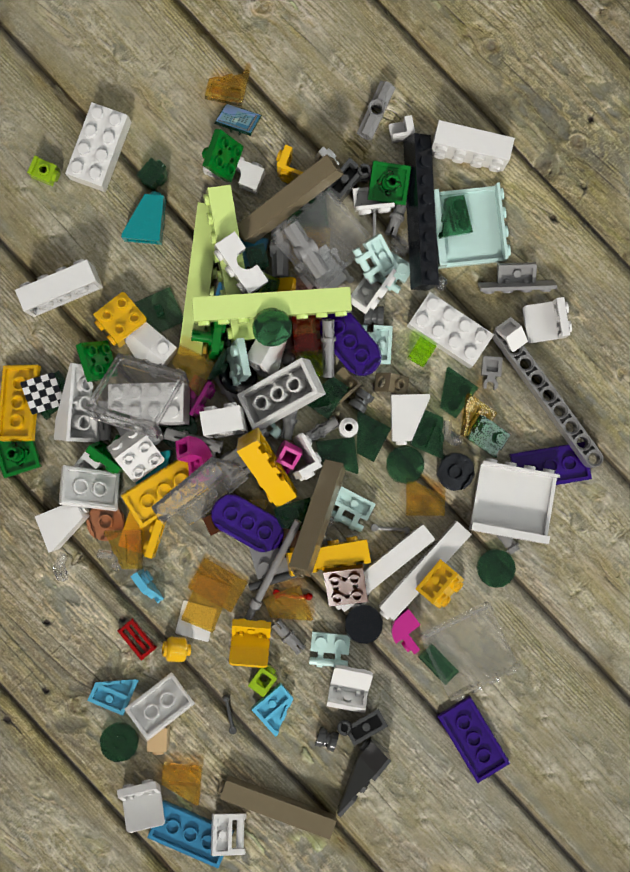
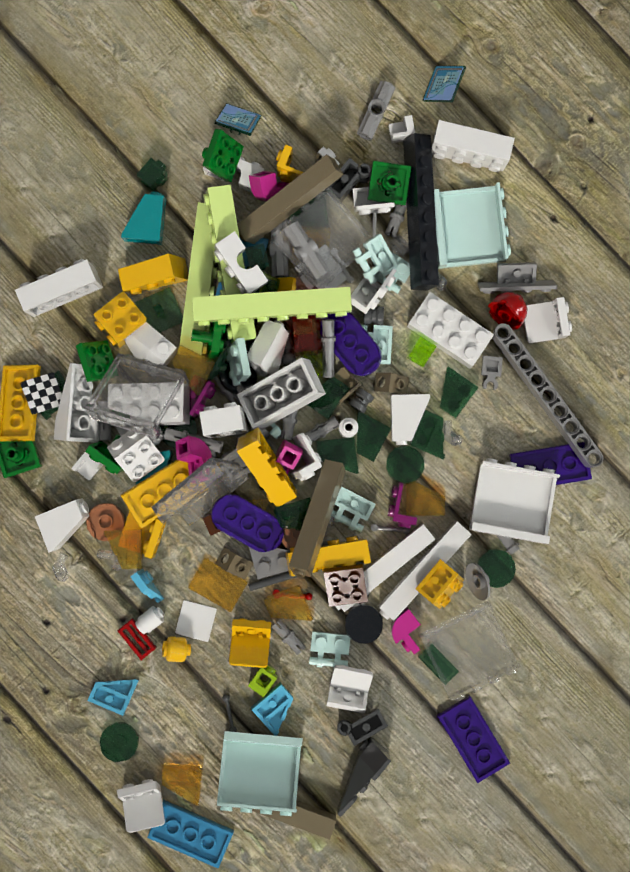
lime brick [27,155,60,187] -> none
white tile [59,465,120,511] -> none
white brick [65,102,132,192] -> none
white tile [124,672,195,741] -> none
tan brick [147,724,170,755] -> none
clear yellow piece [181,573,232,633] -> none
clear yellow wing [205,70,250,107] -> none
white plate [211,812,247,856] -> none
light grey bar [244,519,302,620] -> none
clear green tile [252,308,292,347] -> none
dark grey wheel [315,727,339,752] -> none
black tile [436,452,475,491] -> none
clear green wing [438,195,473,239] -> none
clear yellow wing [460,393,497,445] -> none
clear green plate [465,414,511,458] -> none
white panel [495,317,528,352] -> none
none -> yellow wedge [118,253,189,295]
none -> white brick [135,606,165,634]
none -> dark tan bracket [216,547,253,579]
none -> light aqua panel [217,731,303,816]
none -> dark pink brick [249,171,289,202]
none -> magenta bracket [387,482,417,528]
none -> piece [423,66,466,102]
none -> light grey dish [465,563,490,601]
none -> red cylinder [488,292,528,330]

